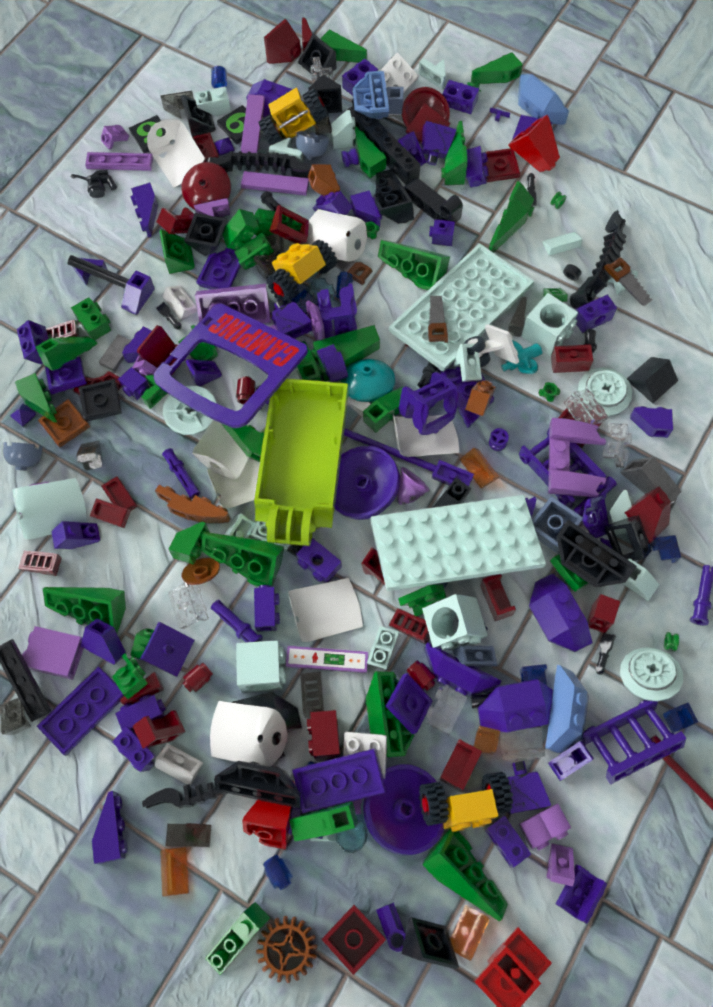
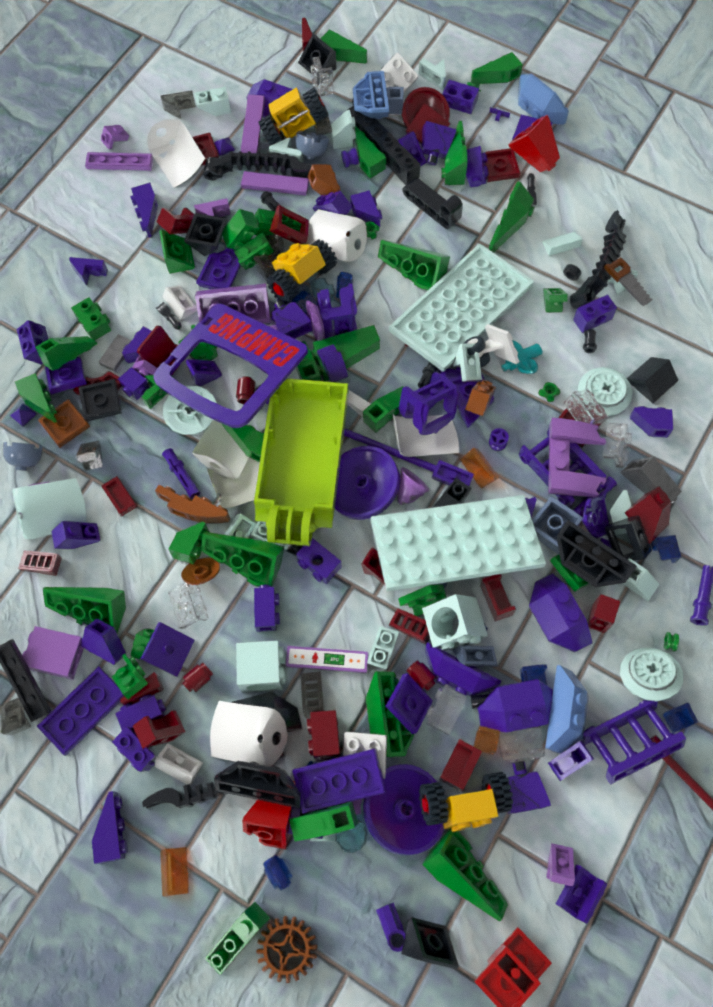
slope [46,320,79,338] -> none
black axle [67,255,129,288] -> none
black piece [70,170,117,198] -> none
dark red tile [90,498,131,528] -> none
dark purple slope [121,270,155,316] -> none
black tile [129,115,173,153] -> none
clear smoke slope [165,823,212,847] -> none
black slope [181,94,216,137] -> none
dark red dish [181,162,231,210] -> none
dark purple pin [210,599,263,643] -> none
clear blue brick [211,66,227,89] -> none
black tile [217,105,246,145] -> none
dark red slope [264,19,301,64] -> none
white piece [288,578,363,642] -> none
black slope [308,74,342,113] -> none
dark red brick [321,904,386,975] -> none
reddish brown piece [335,259,373,285] -> none
teal dish [341,359,395,402] -> none
dark purple brick [342,59,378,96] -> none
black wedge [375,169,414,224] -> none
piece [428,296,448,343] -> none
dark purple brick [429,219,455,246] -> none
clear orange slope [450,905,489,961] -> none
dark purple brick [485,816,532,868] -> none
clear smoke slope [508,297,527,337] -> none
medium lavender brick [518,803,571,851] -> none
light aqua brick [522,293,578,356] -> none
green bush [550,191,567,209] -> none
dark red panel [551,345,593,373] -> none
black piece [595,633,616,675] -> none

